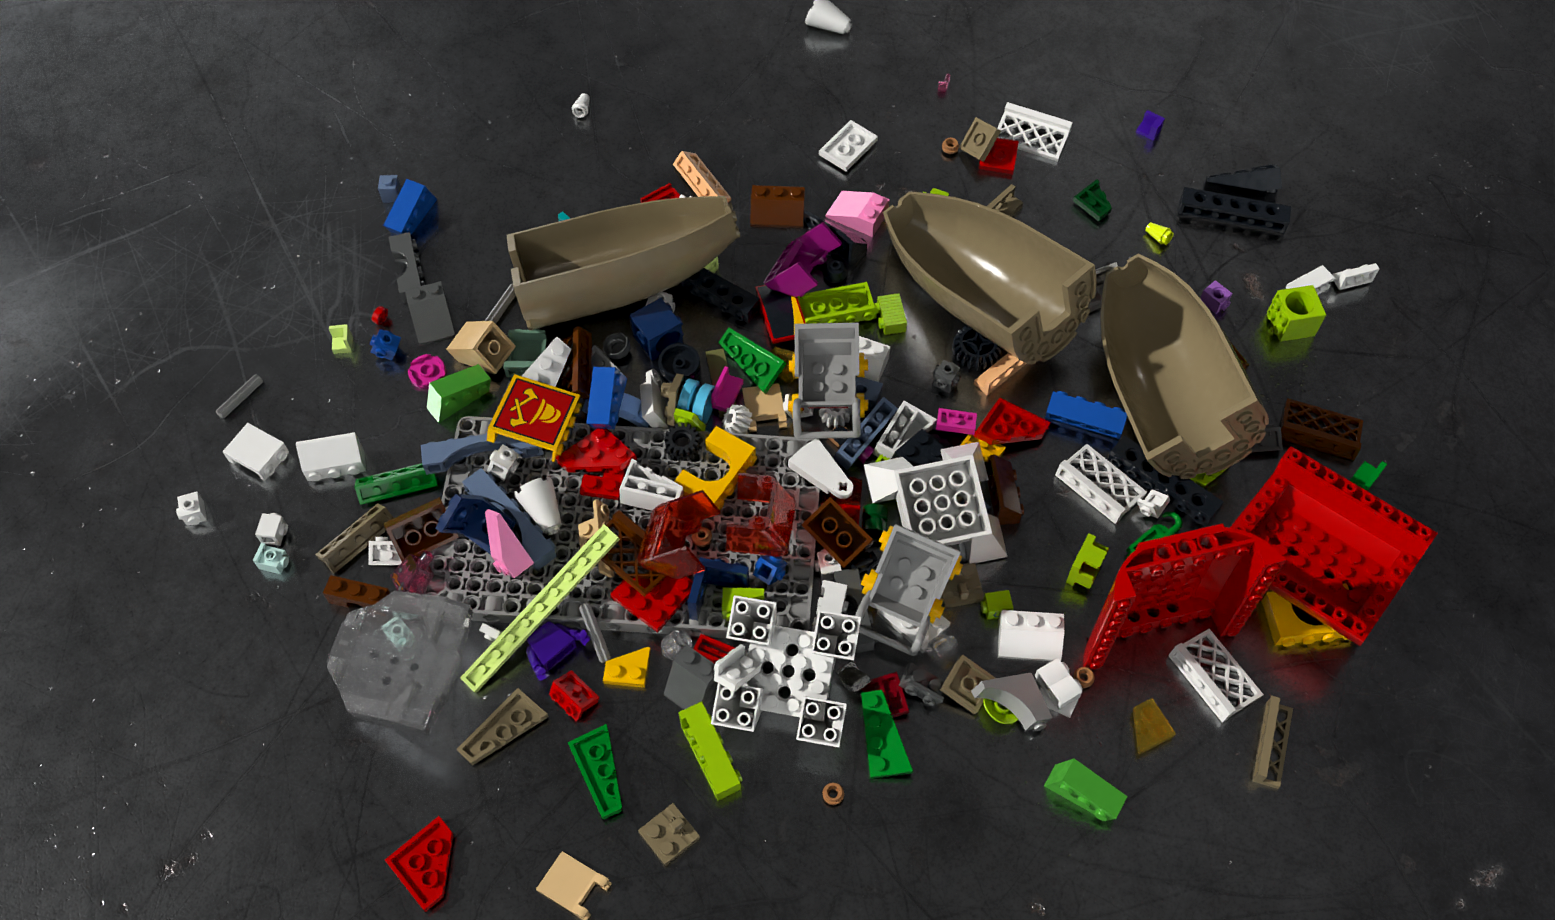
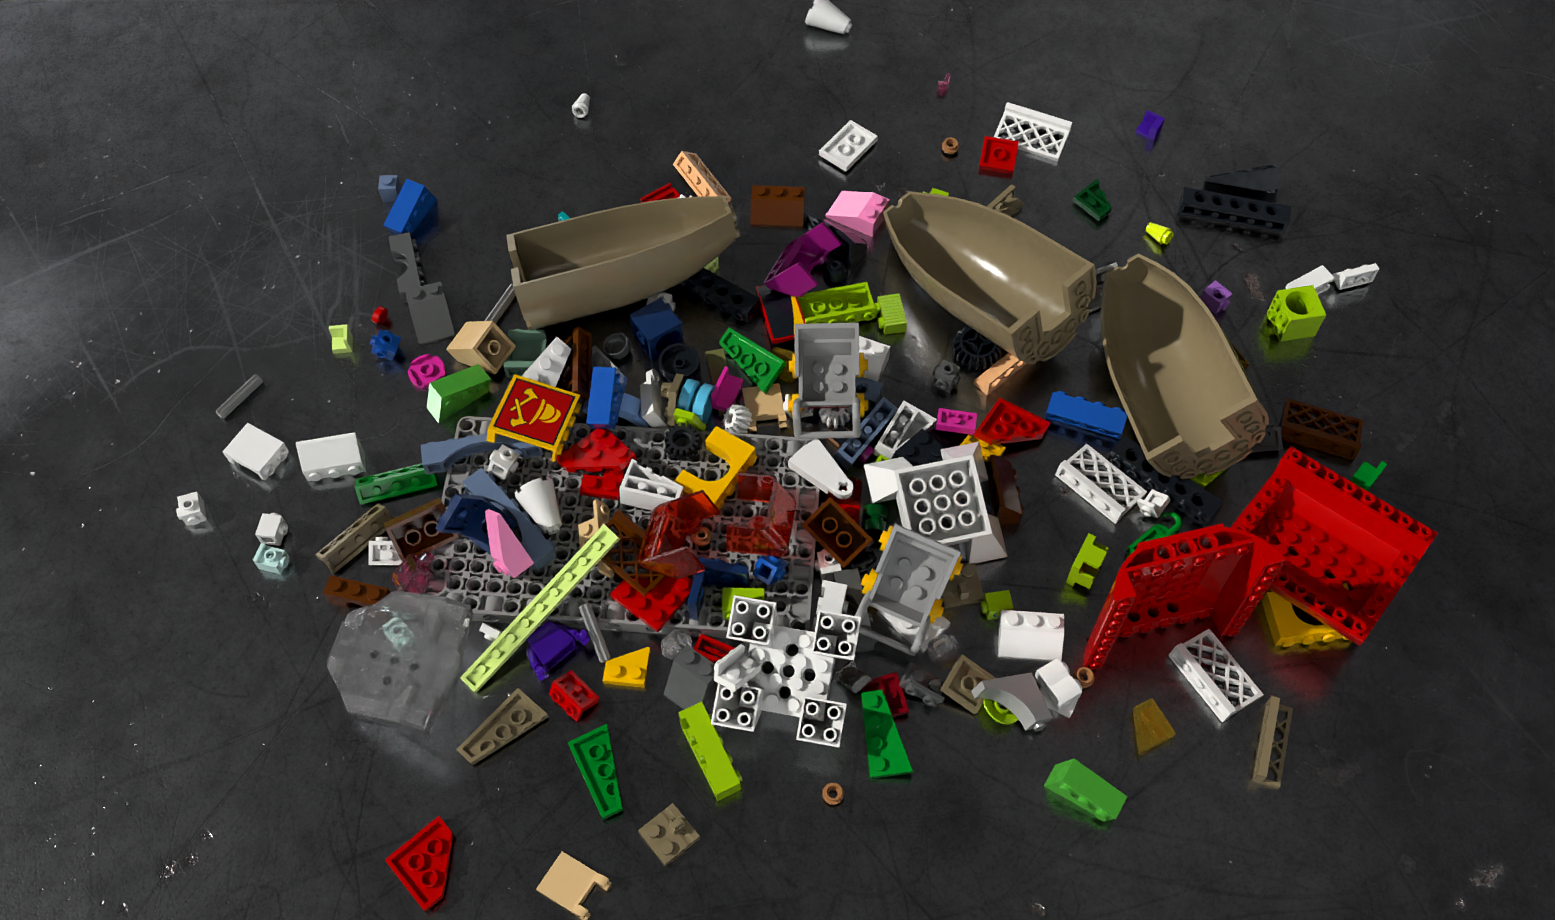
dark tan hinge [959,117,1001,162] -> none

